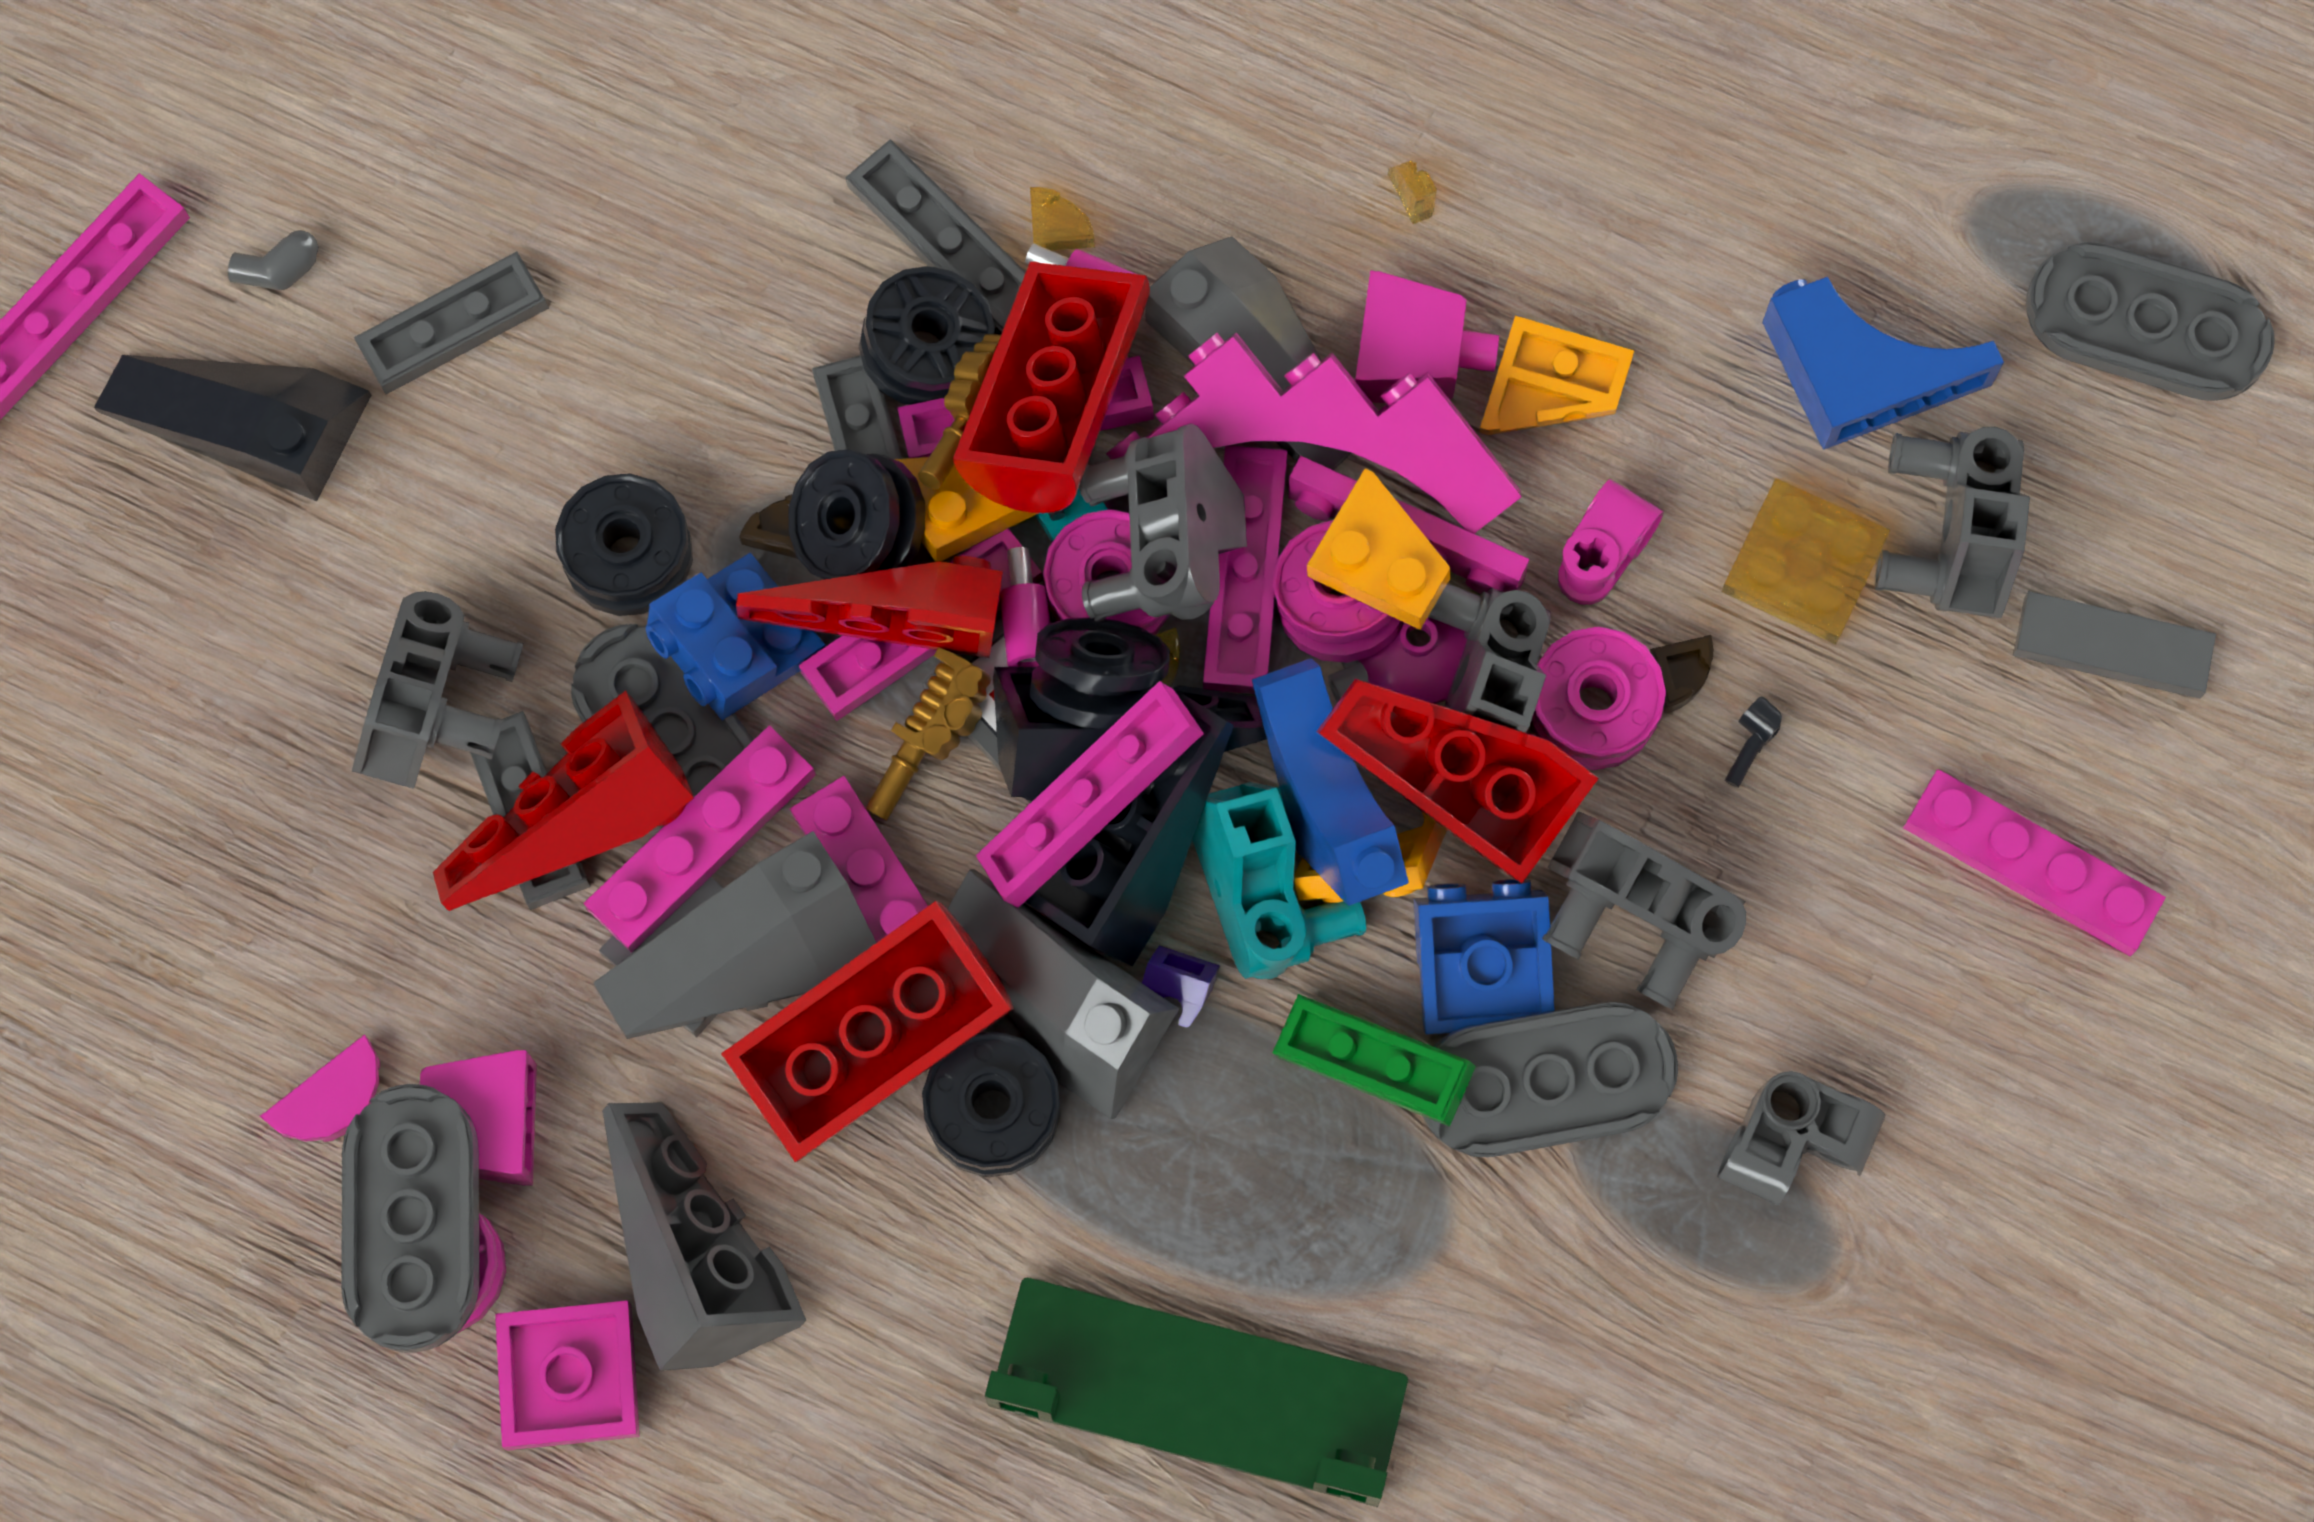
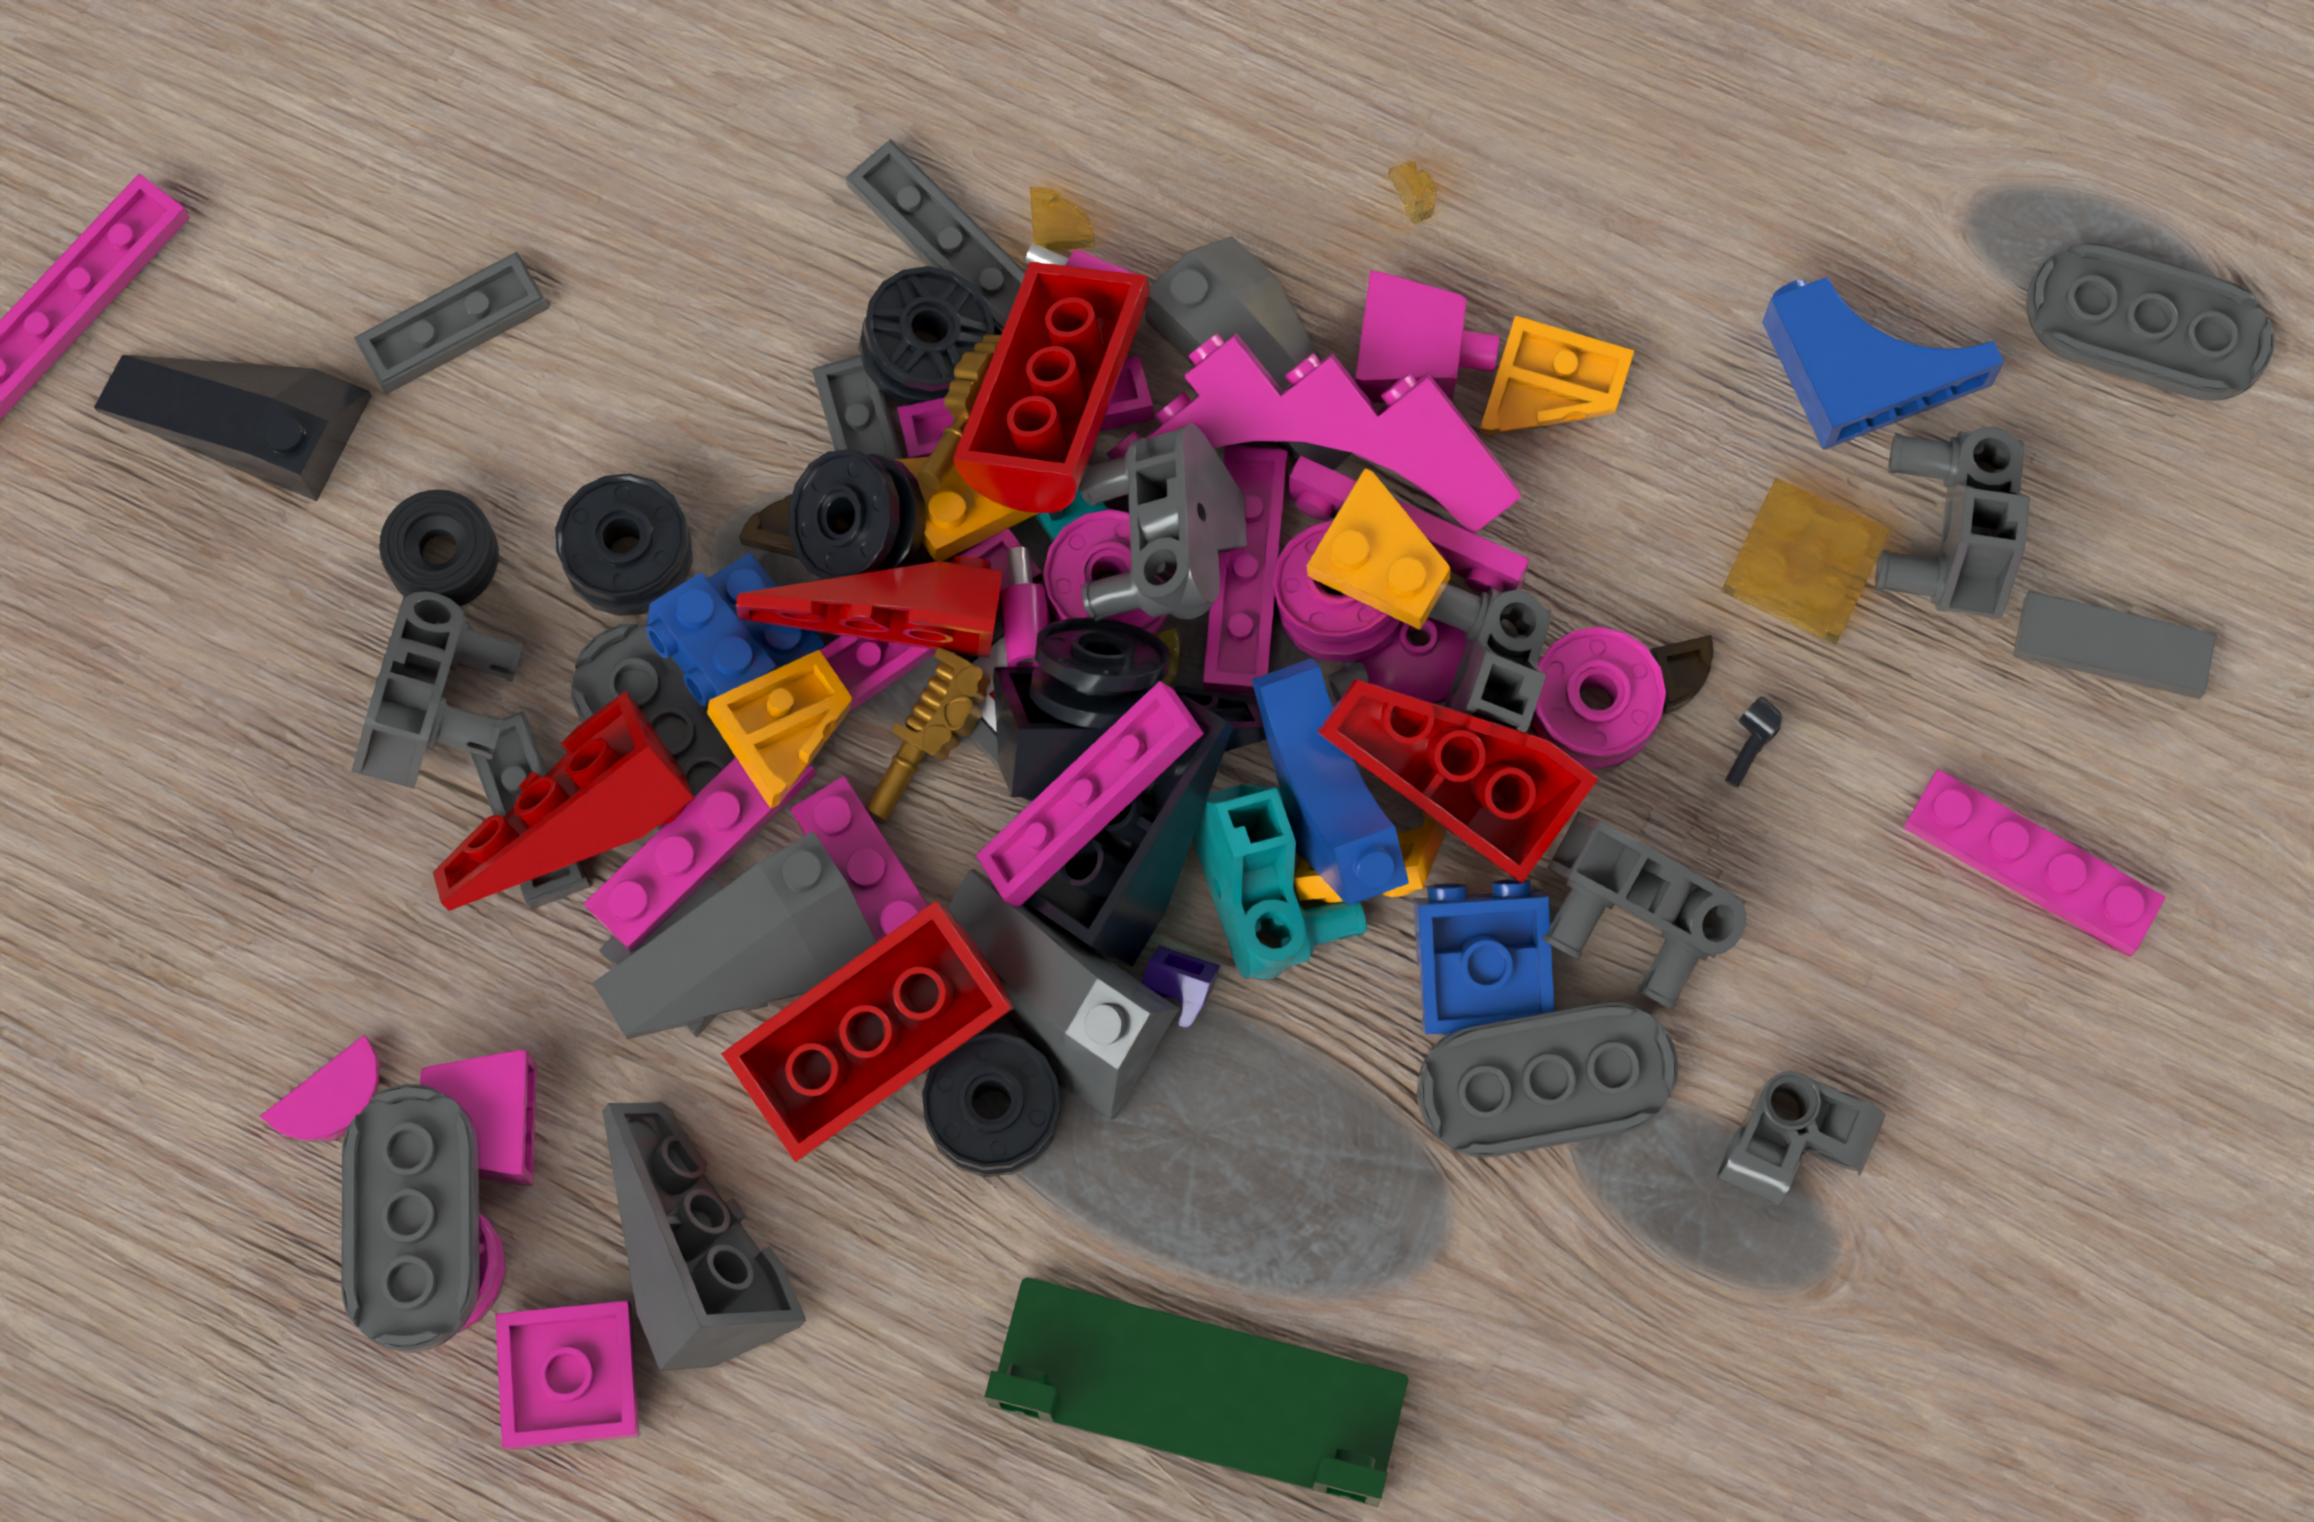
dark grey arm [228,230,319,290] -> none
green tile [1272,994,1476,1127] -> none
dark pink piece [1558,479,1664,605] -> none
none -> black tyre [379,490,499,607]
none -> light orange wing [707,650,853,809]

